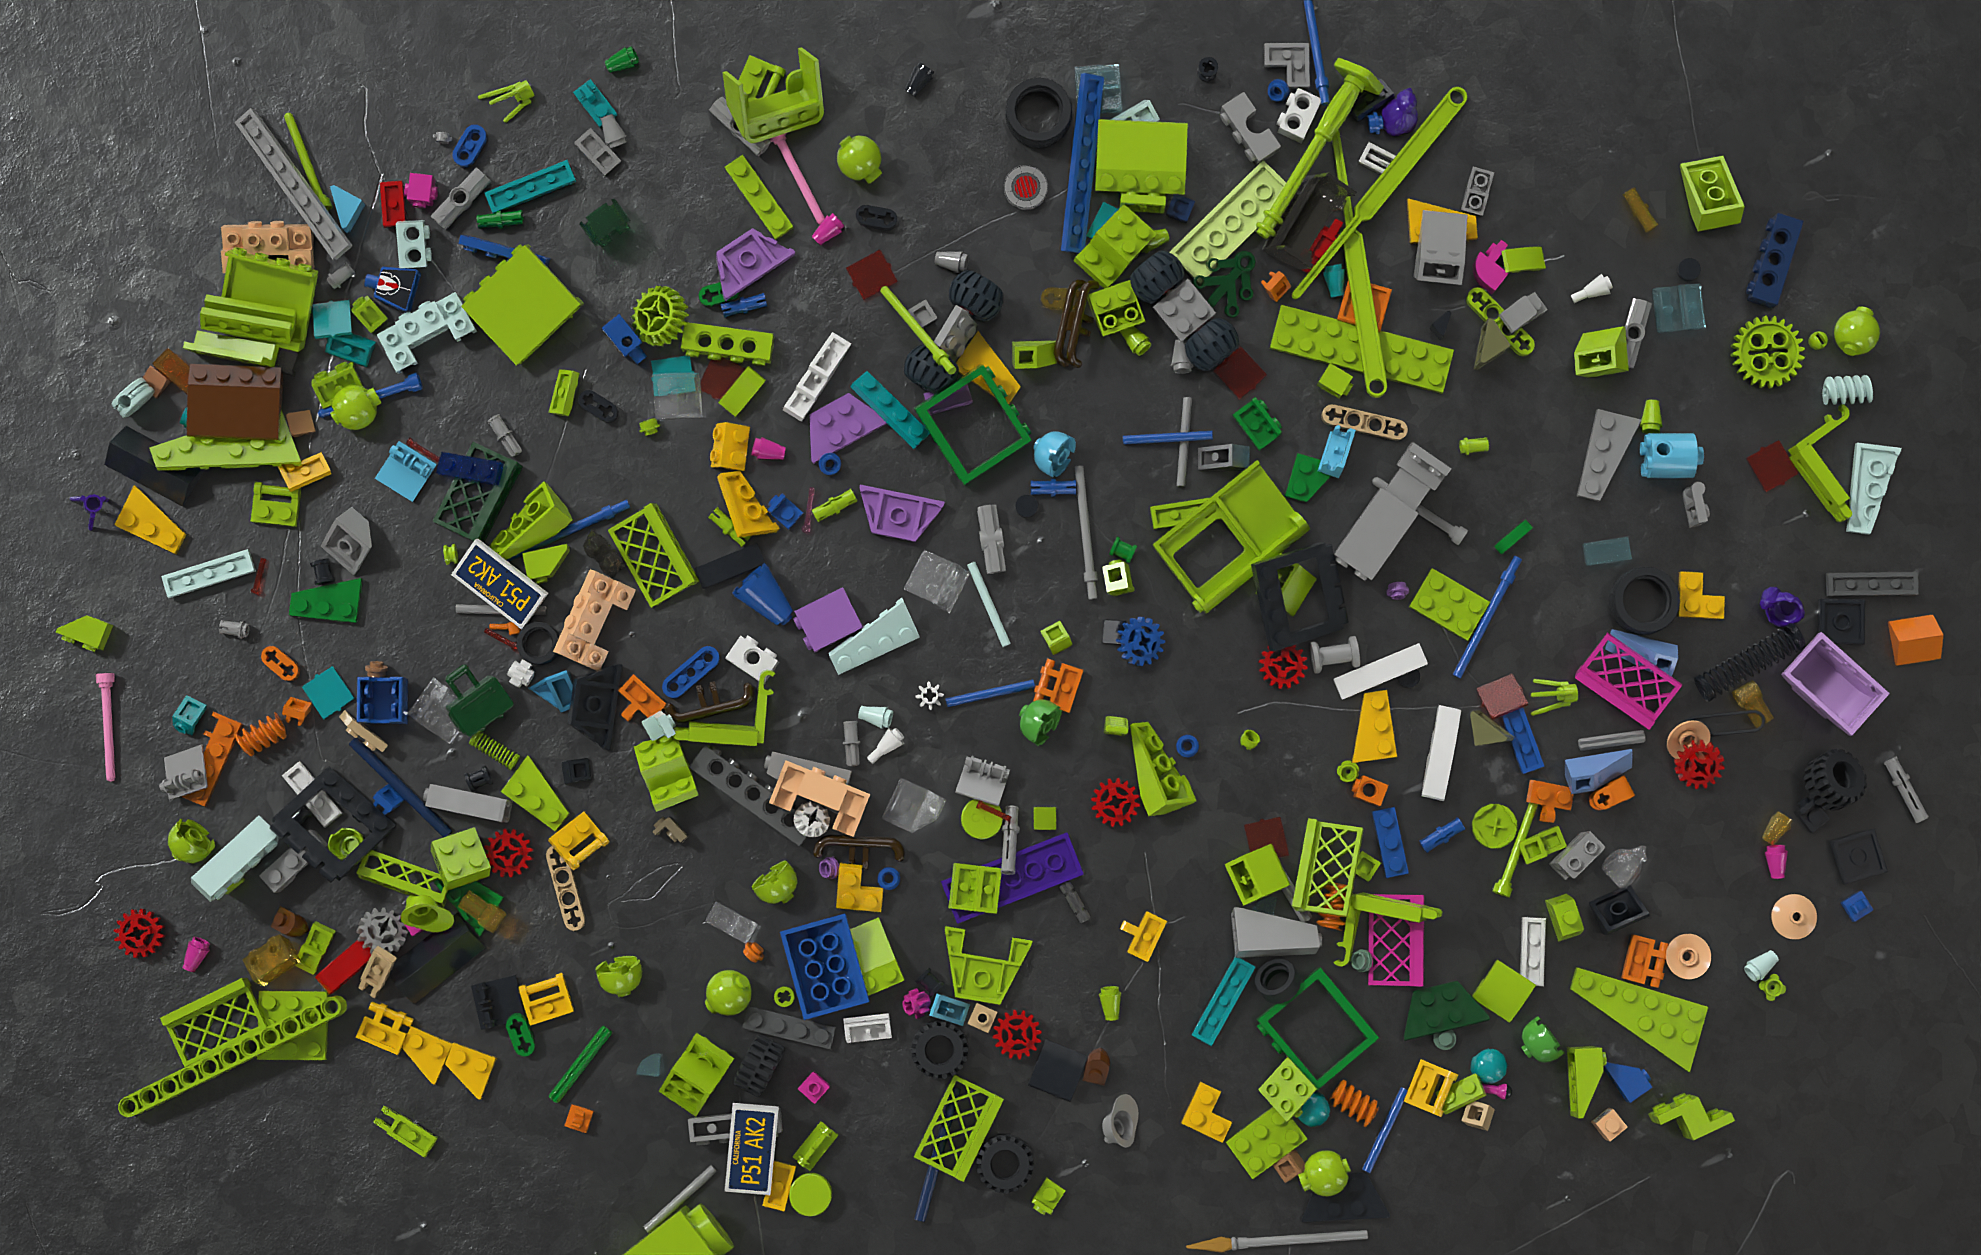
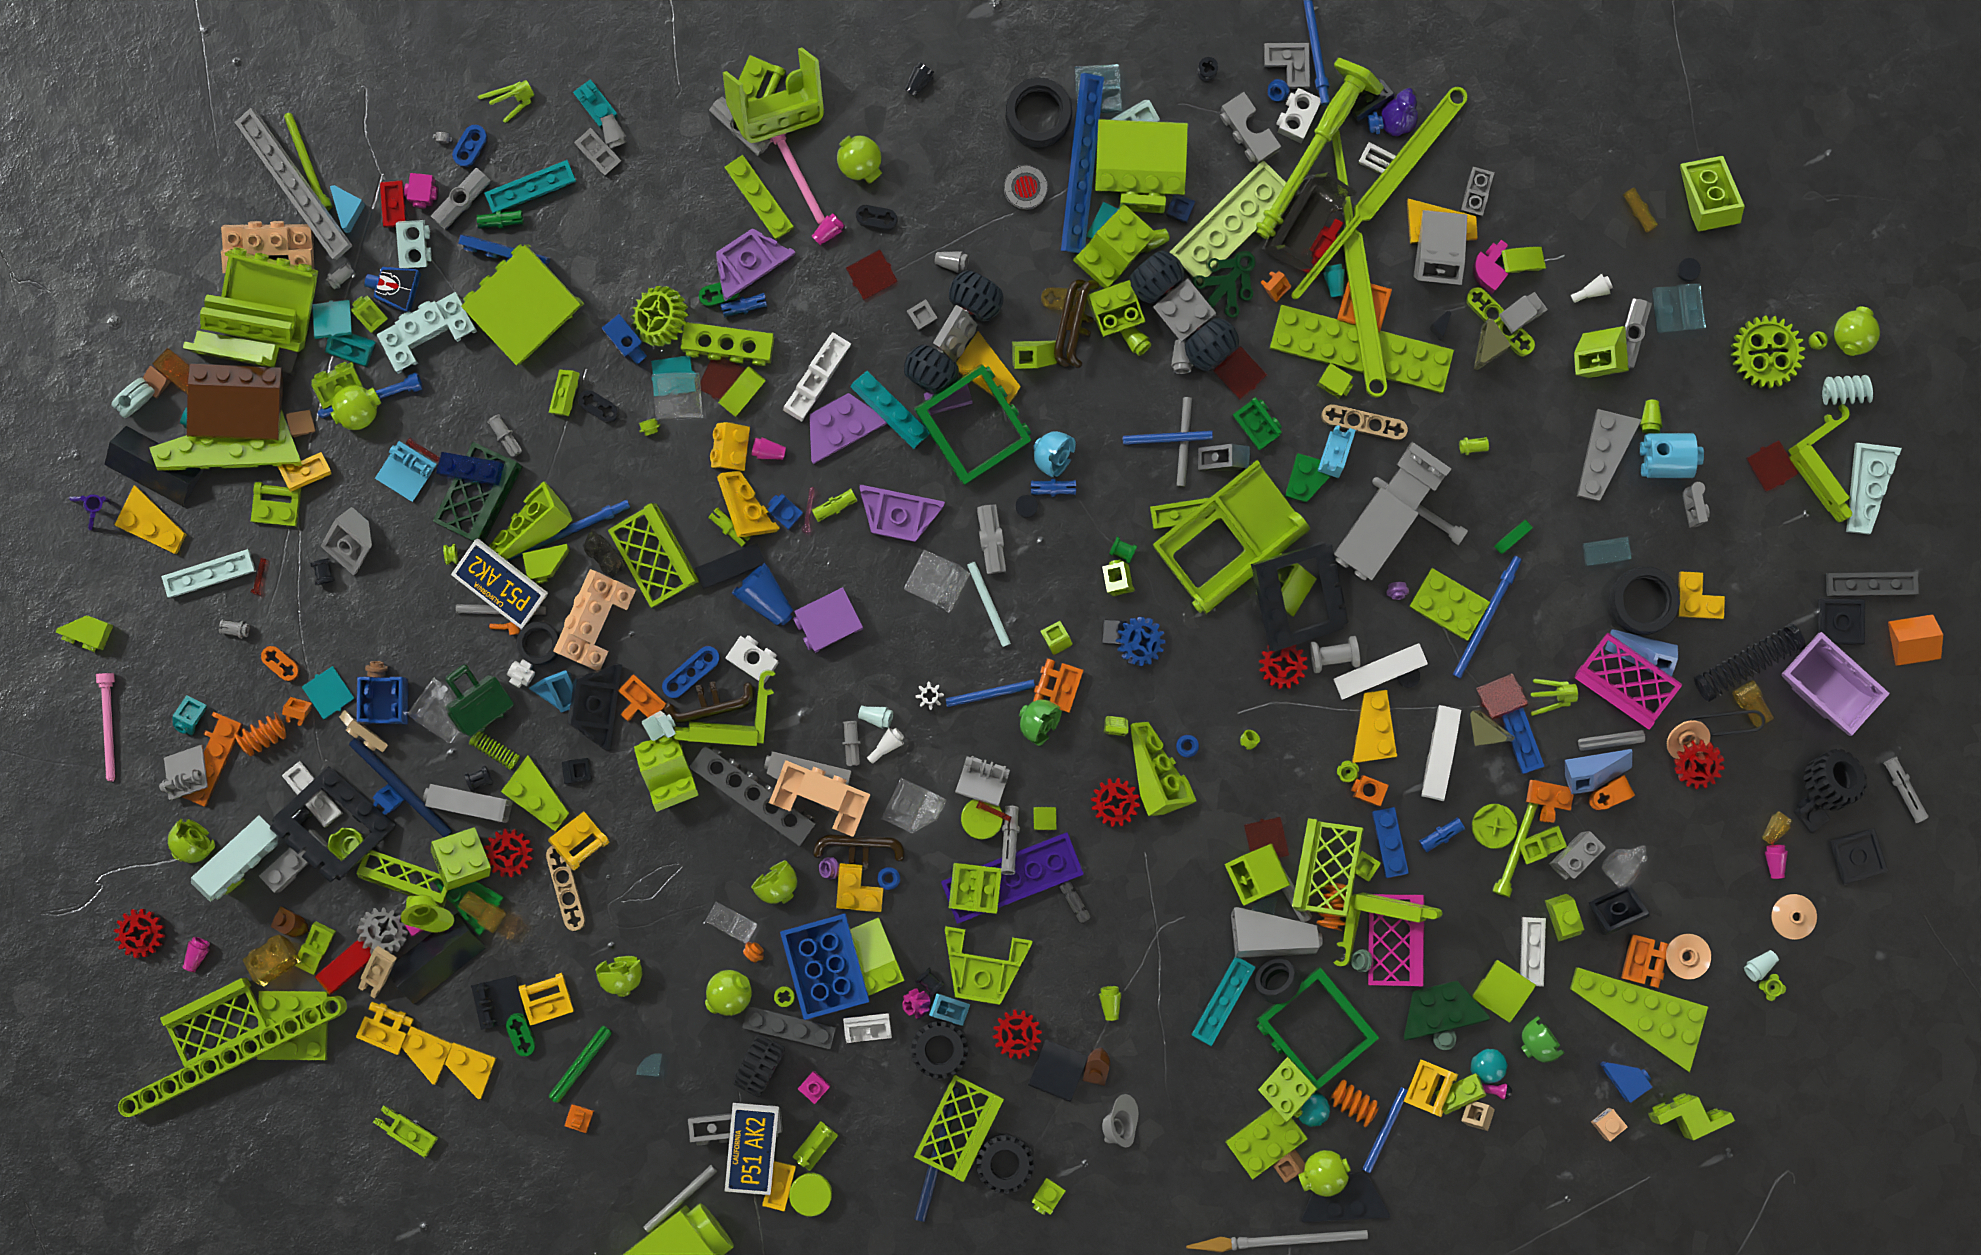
green wing [289,578,363,623] -> none
clear red piece [484,628,517,651] -> none
clear green brick [579,198,631,248] -> none
green cone [605,46,639,73] -> none
dark tan bracket [653,817,689,843] -> none
lime bracket [659,1033,734,1117] -> none
white gear [794,801,830,837] -> none
blue plate [818,452,841,475] -> none
light aqua wing [828,598,920,675] -> none
lime bar [880,286,956,375] -> none
tan plate [967,1003,997,1033] -> none
light grey bar [1074,466,1098,600] -> none
yellow plate [1120,911,1167,962] -> none
yellow plate [1181,1082,1232,1143] -> none
lime slope [1567,1046,1607,1118] -> none
dark blue brick [1746,213,1804,309] -> none
dark purple hair [1760,587,1805,627] -> none
blue tile [1840,891,1873,922] -> none

